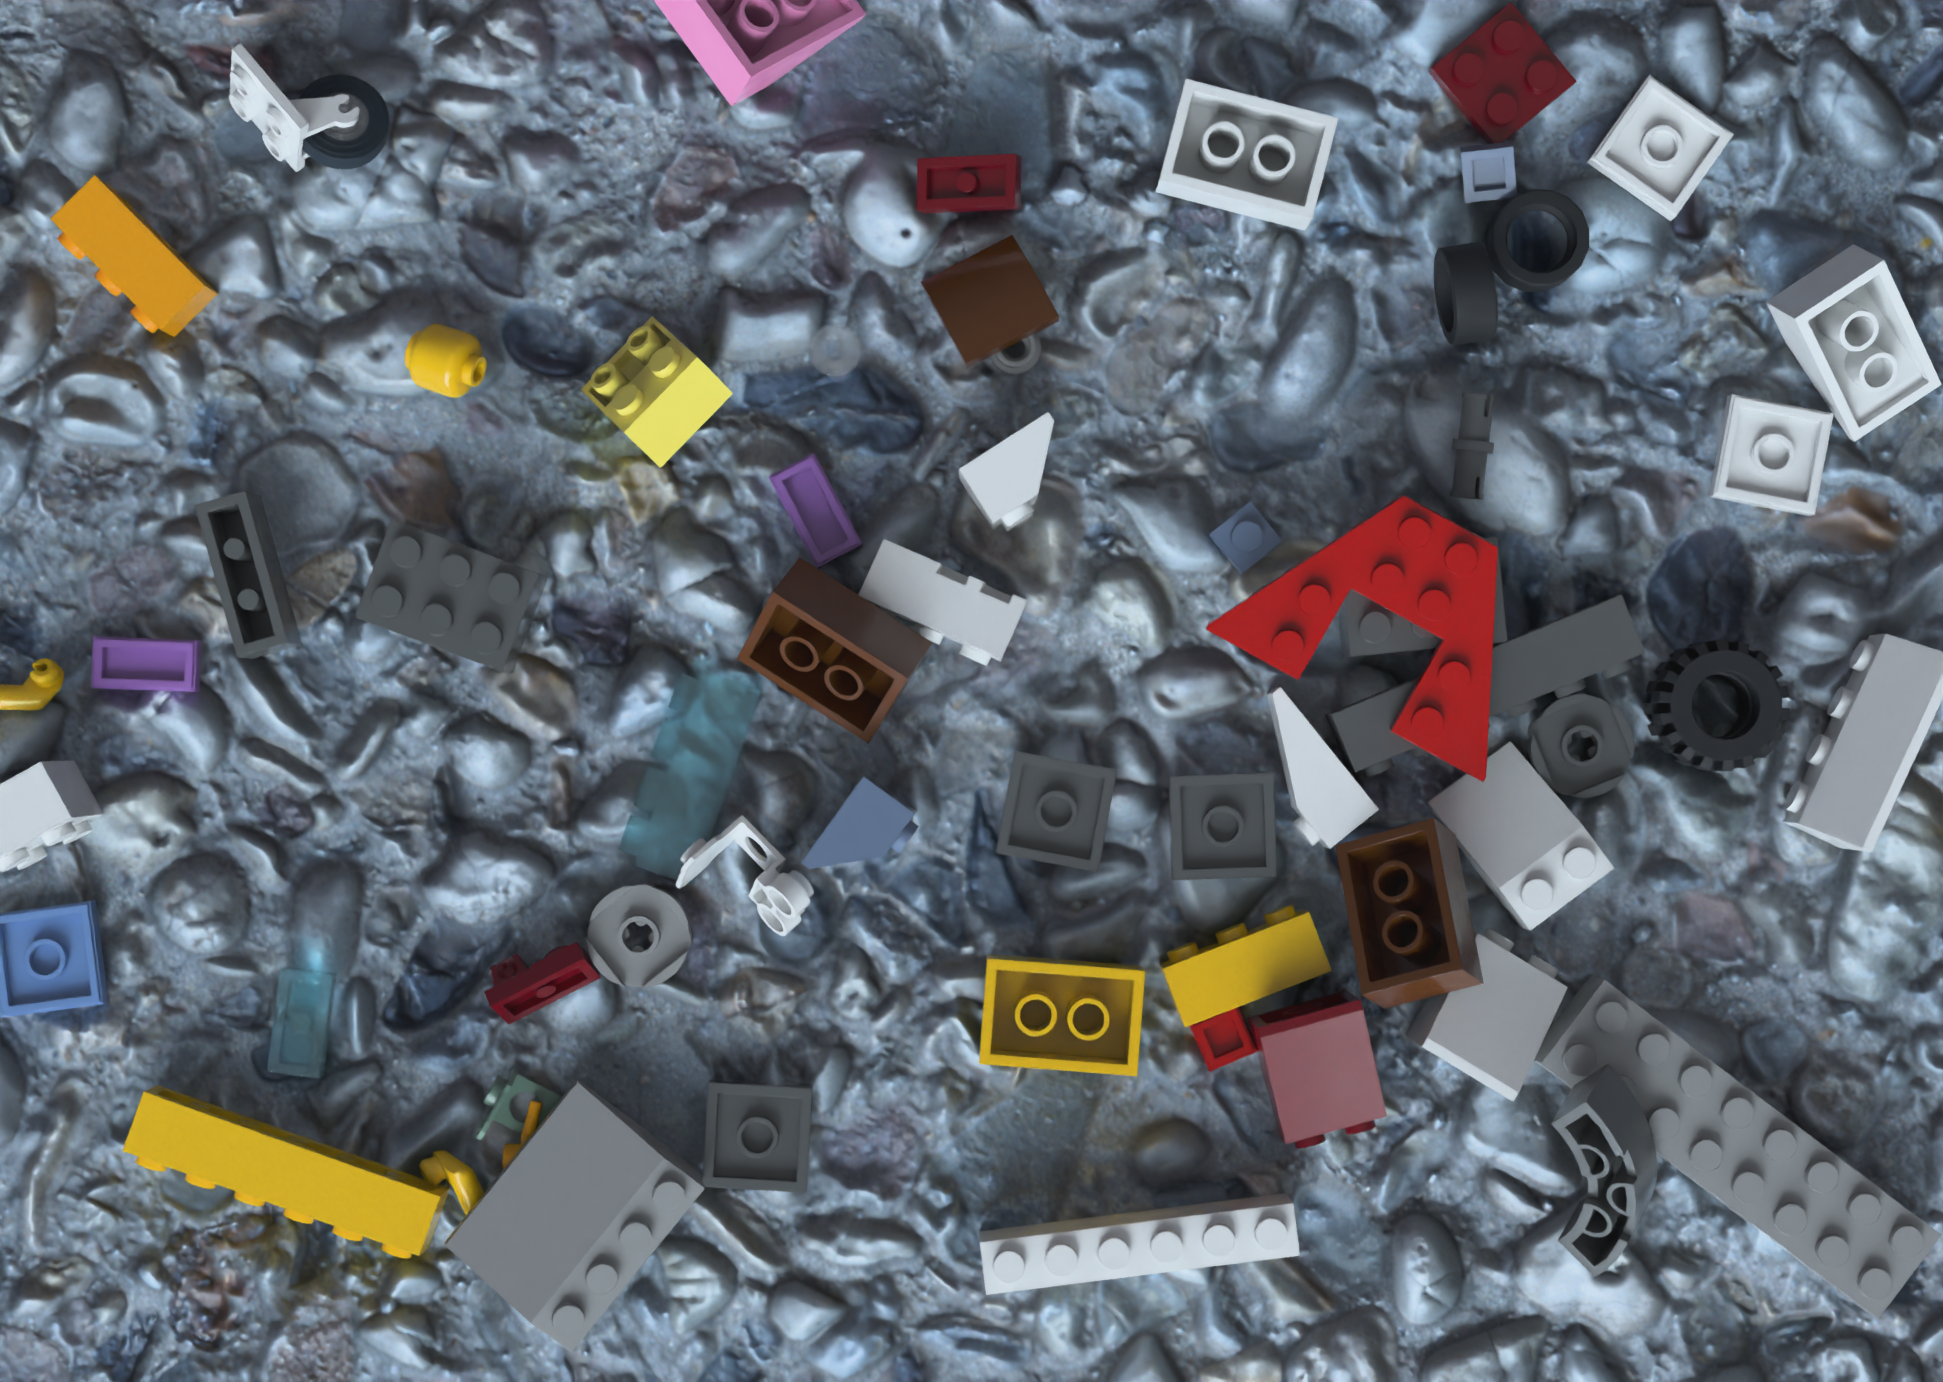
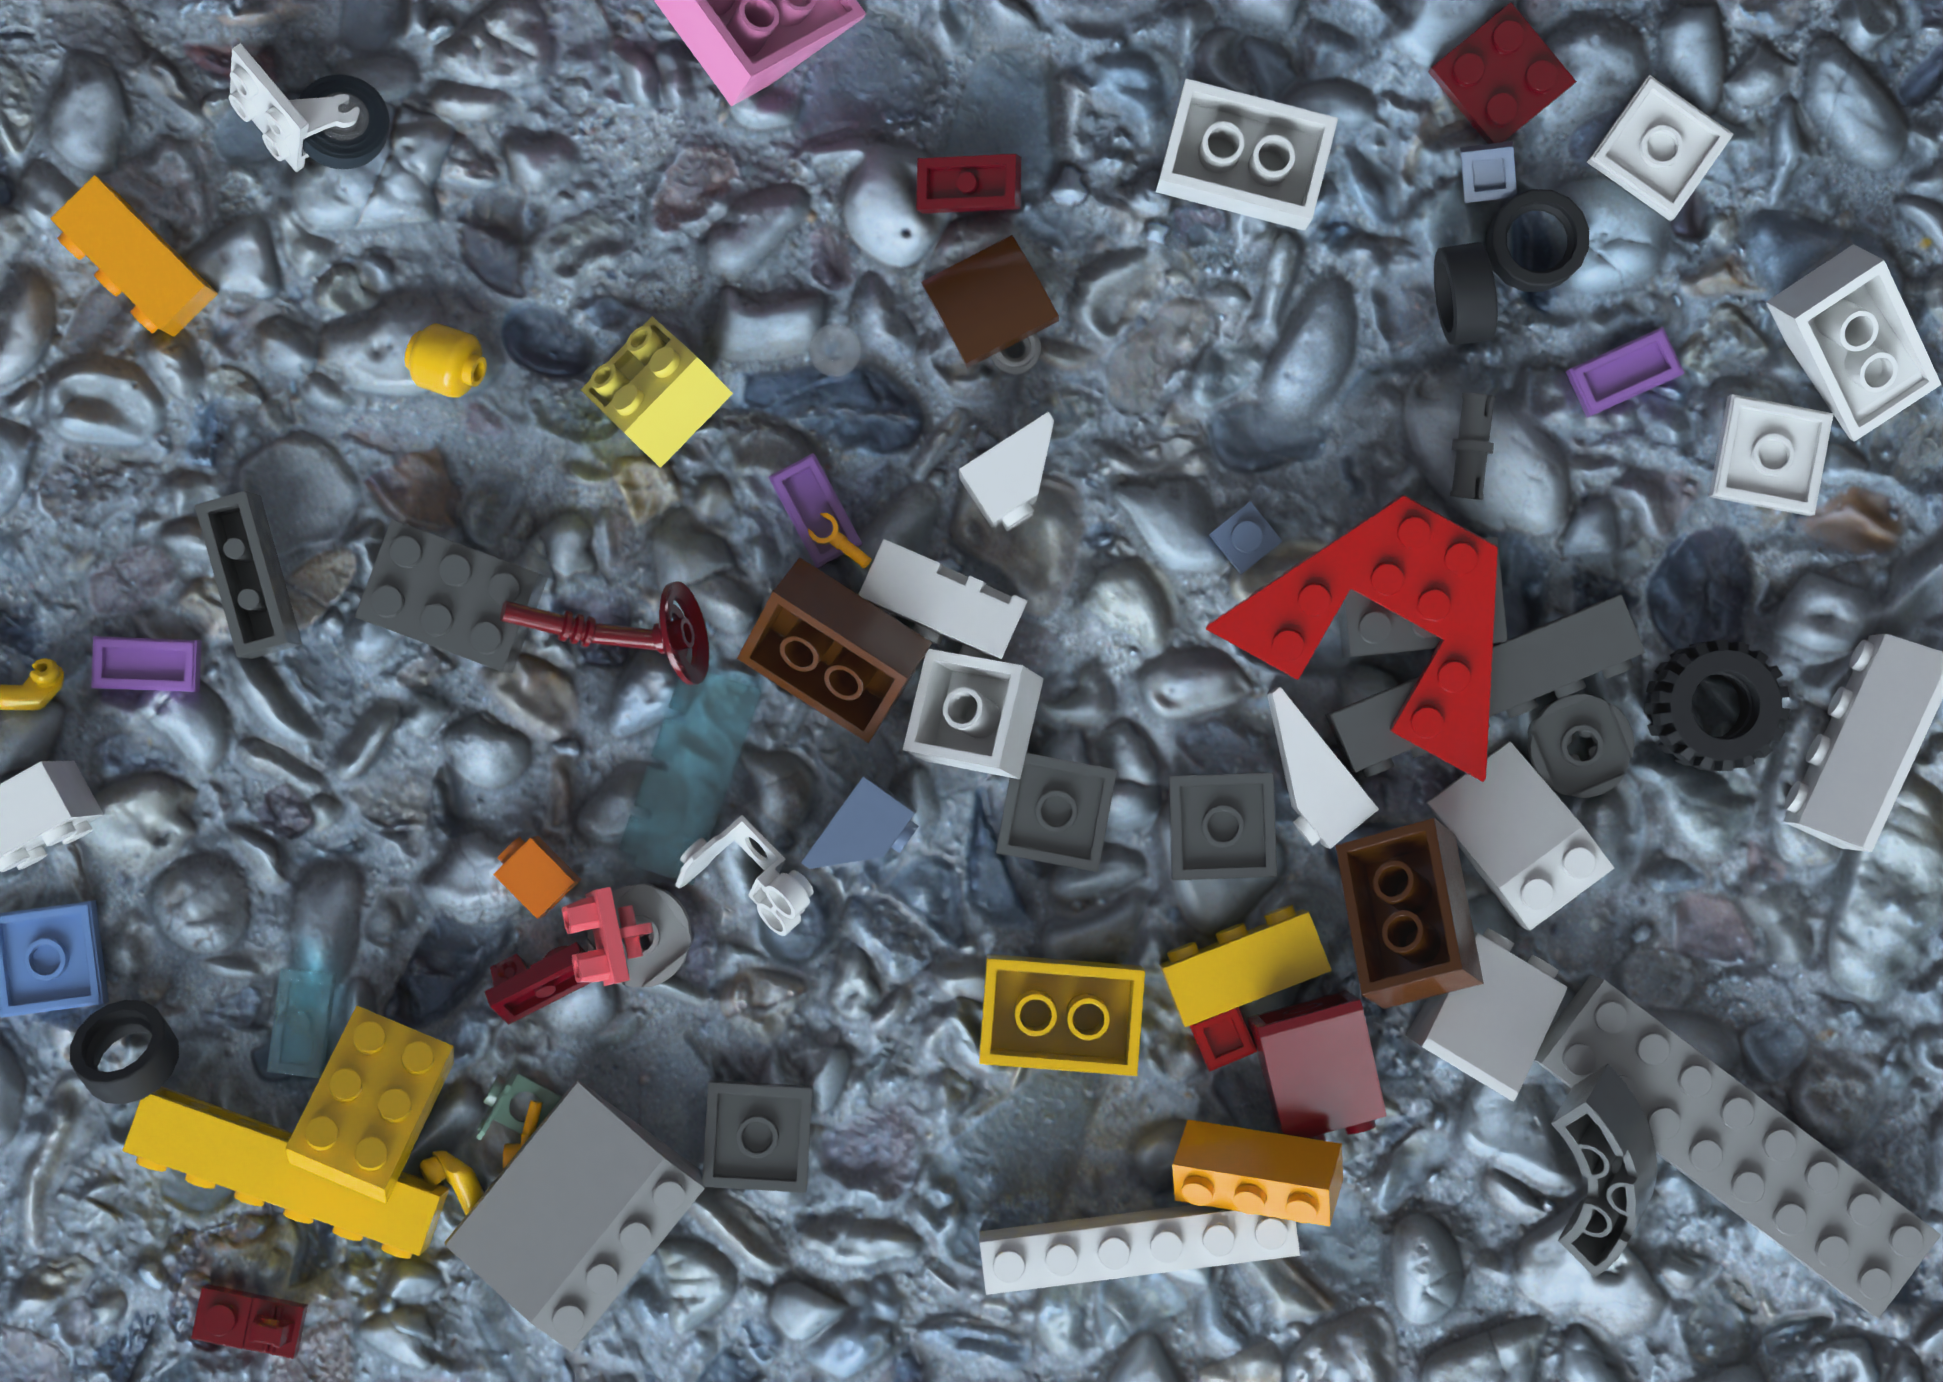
none -> black tyre [70,1000,179,1104]
none -> dark red hinge [191,1284,308,1359]
none -> yellow brick [285,1005,454,1204]
none -> orange brick [493,836,582,919]
none -> dark red dish [500,581,709,685]
none -> coral hips [562,887,653,986]
none -> light orange hand [808,513,872,569]
none -> white brick [903,649,1044,779]
none -> light orange brick [1172,1119,1343,1227]
none -> medium lavender tile [1566,327,1685,418]

